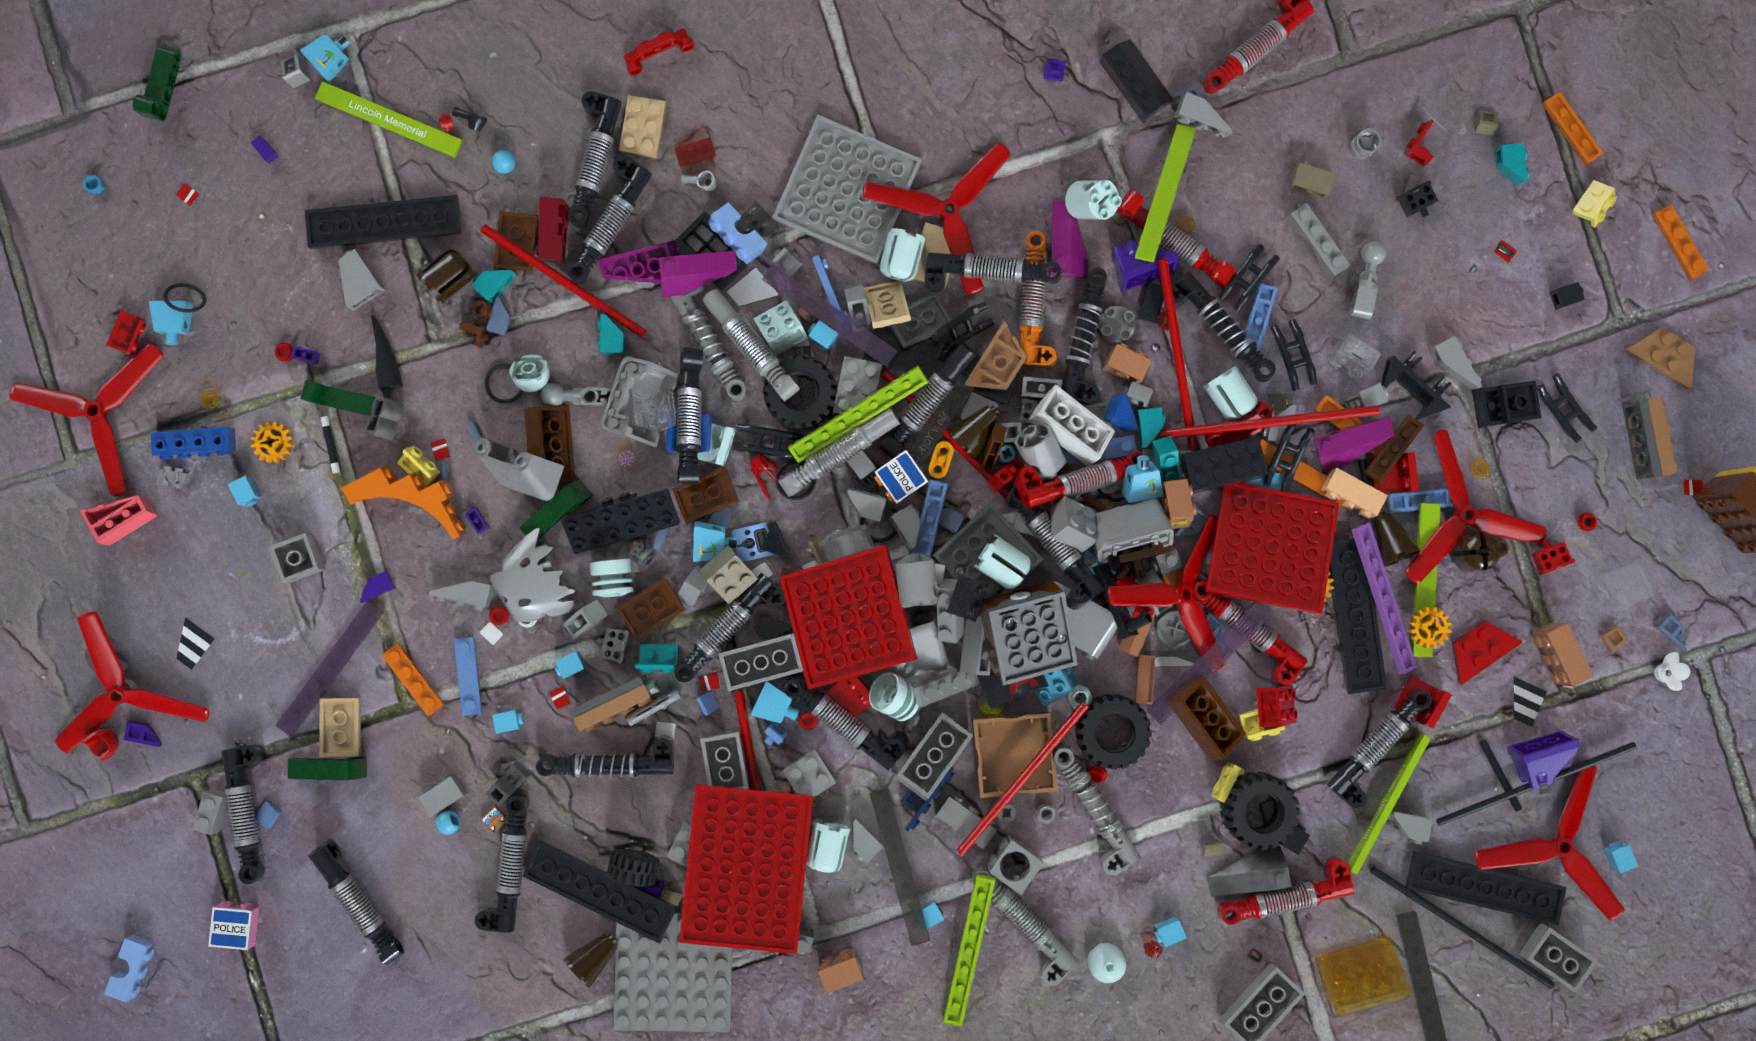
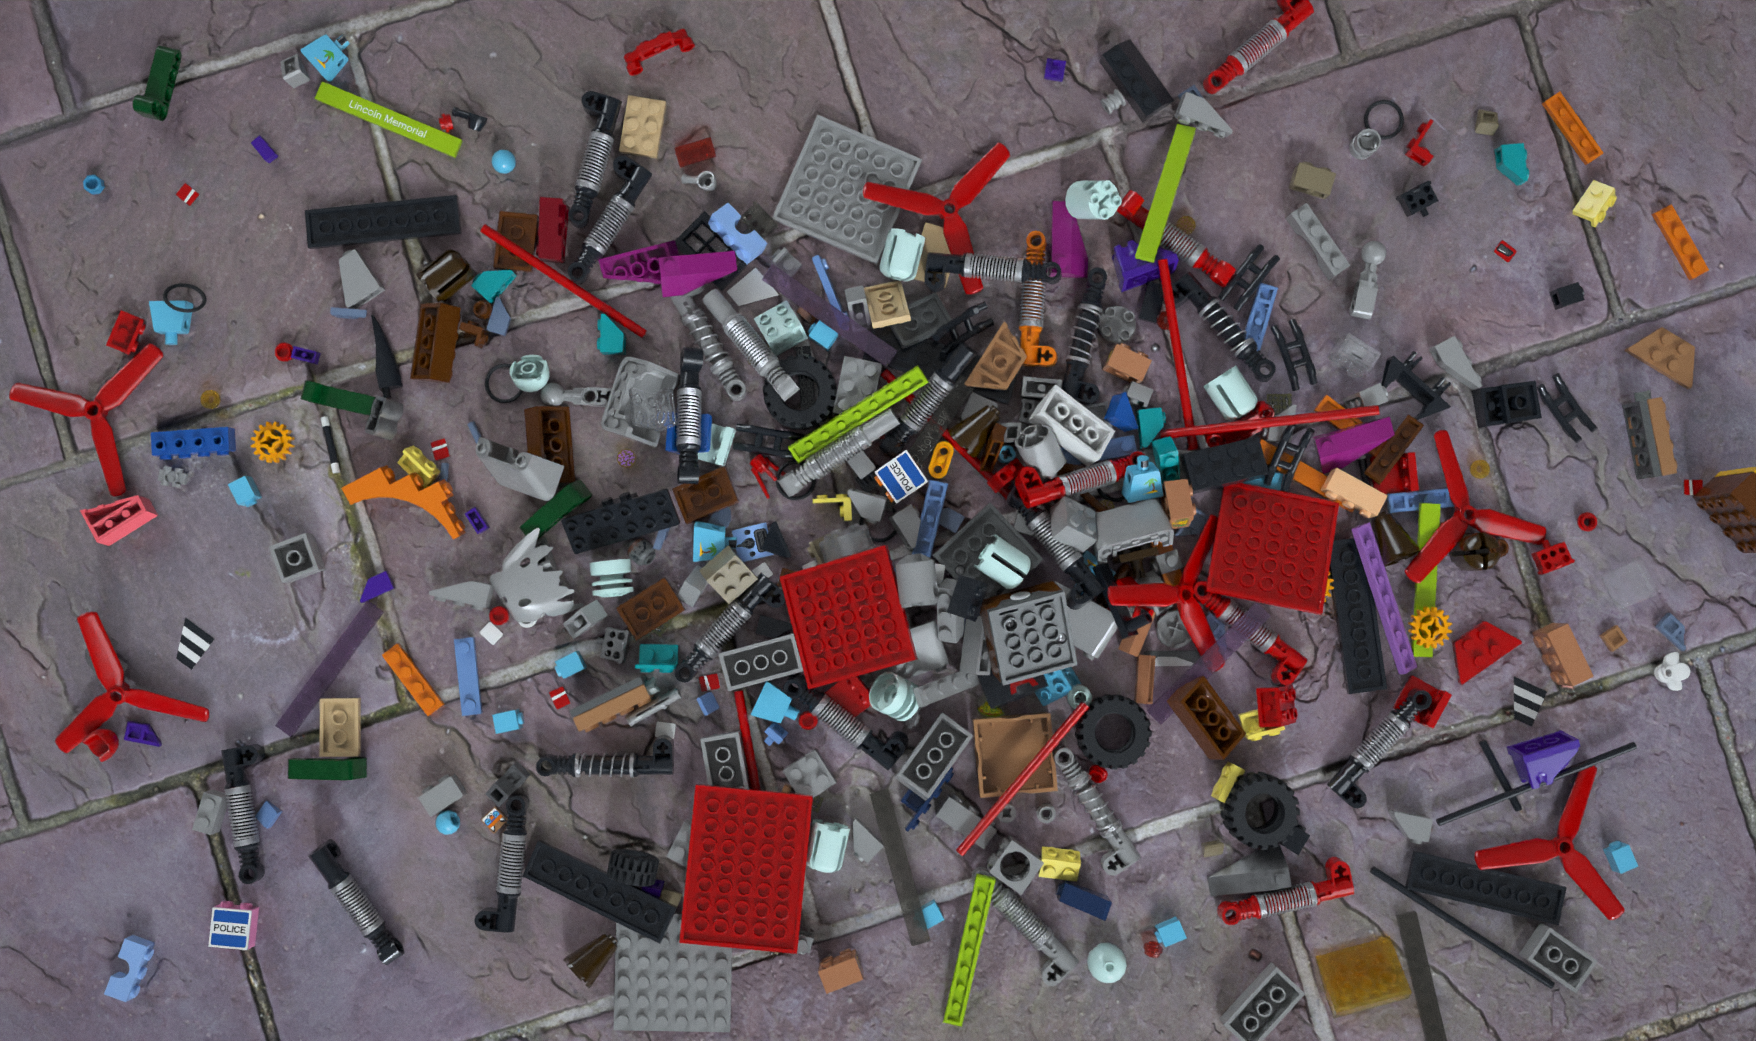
lime tile [1348,733,1430,875] -> none
none -> sand blue tile [330,307,367,319]
none -> reddish brown slope [410,303,461,383]
none -> light yellow bracket [812,494,852,521]
none -> light yellow bracket [1038,846,1081,882]
none -> dark blue slope [1055,880,1112,921]
none -> light grey bush [1100,89,1126,115]
none -> black tyre [1364,100,1404,140]

